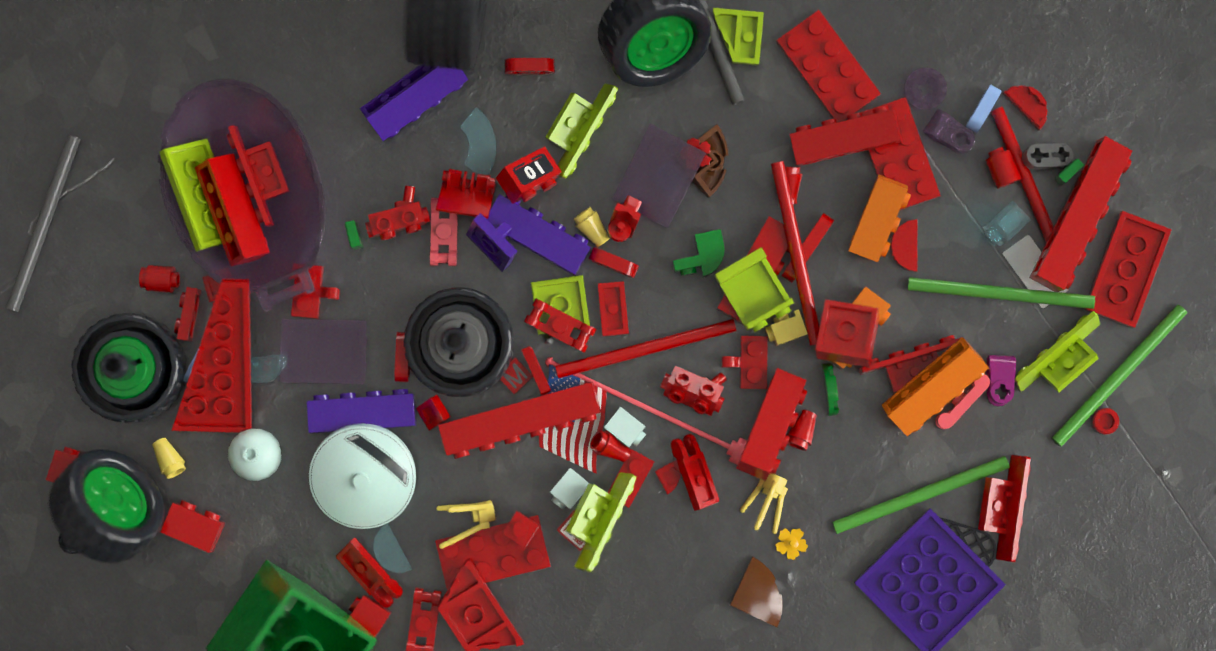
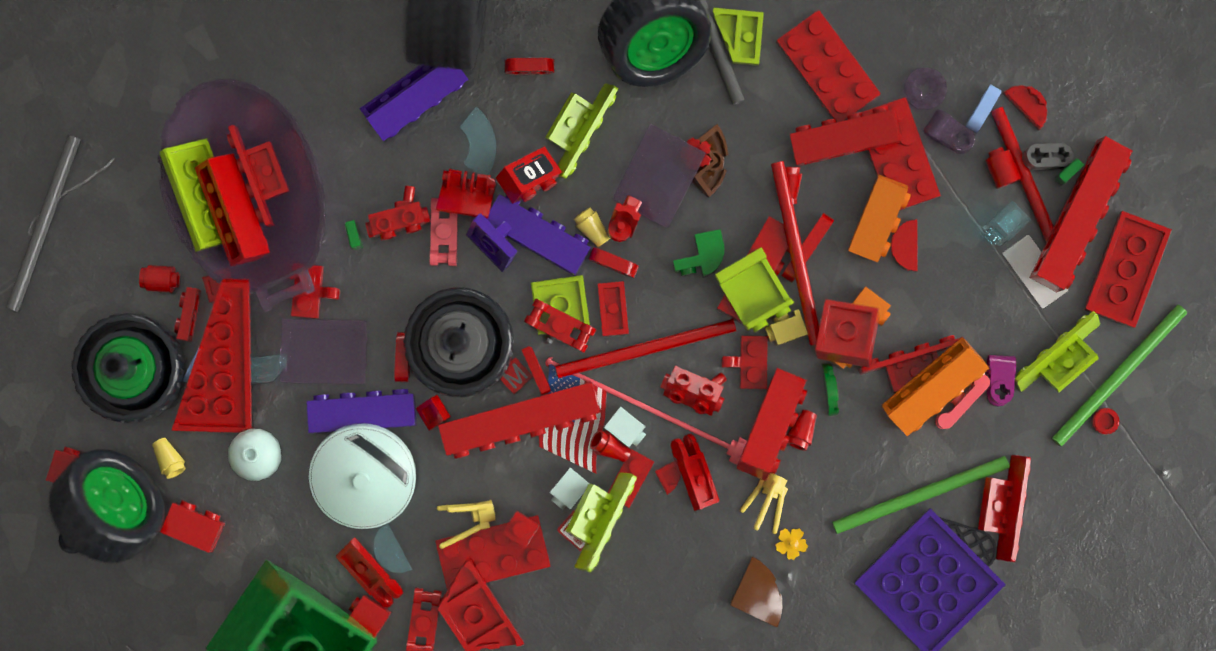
bright green piece [908,277,1095,309] -> none

